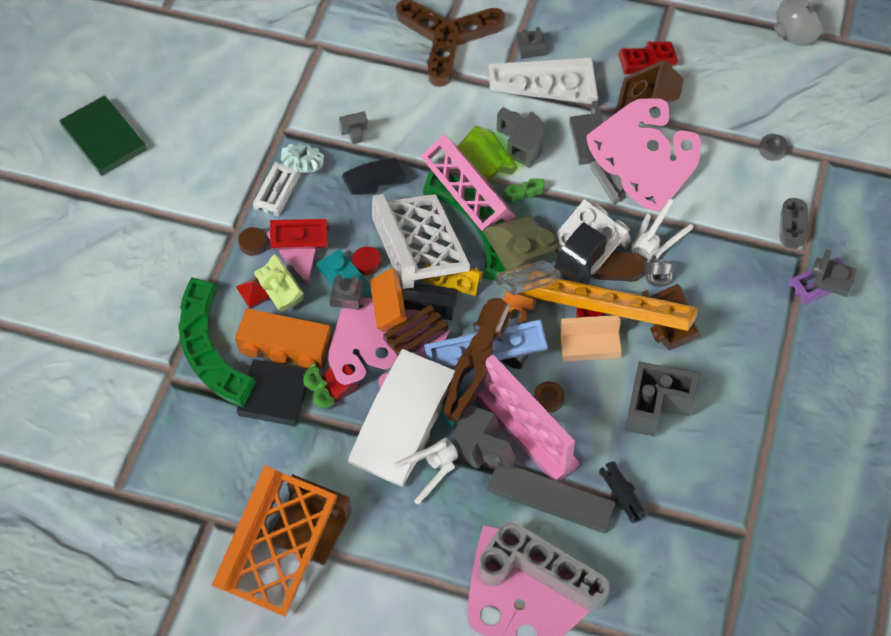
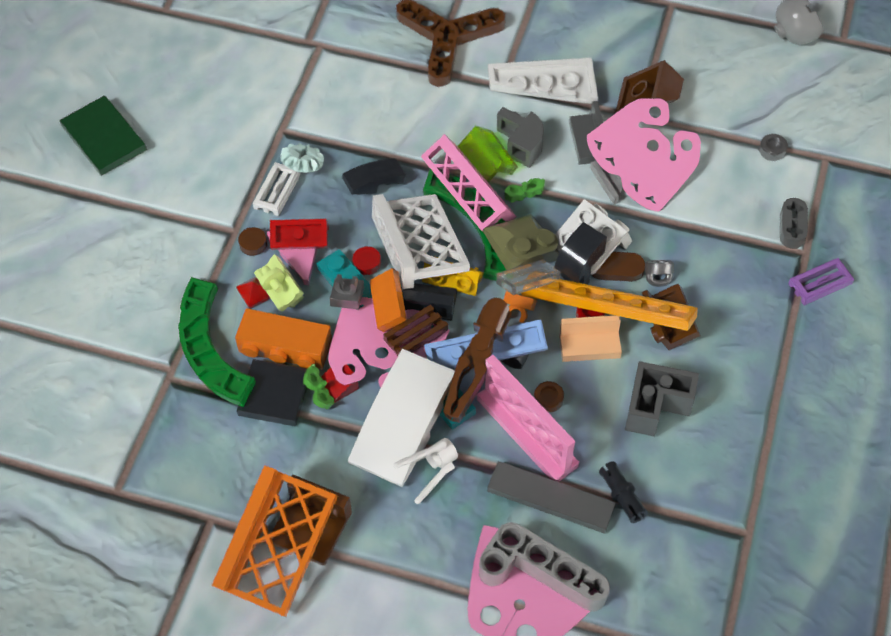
dark grey tile [339,111,368,144] -> none
dark grey brick [456,405,516,469] -> none
dark grey tile [516,27,547,59] -> none
red slope [618,41,678,74] -> none
white plant [631,199,694,261] -> none
dark grey bracket [811,249,857,297] -> none

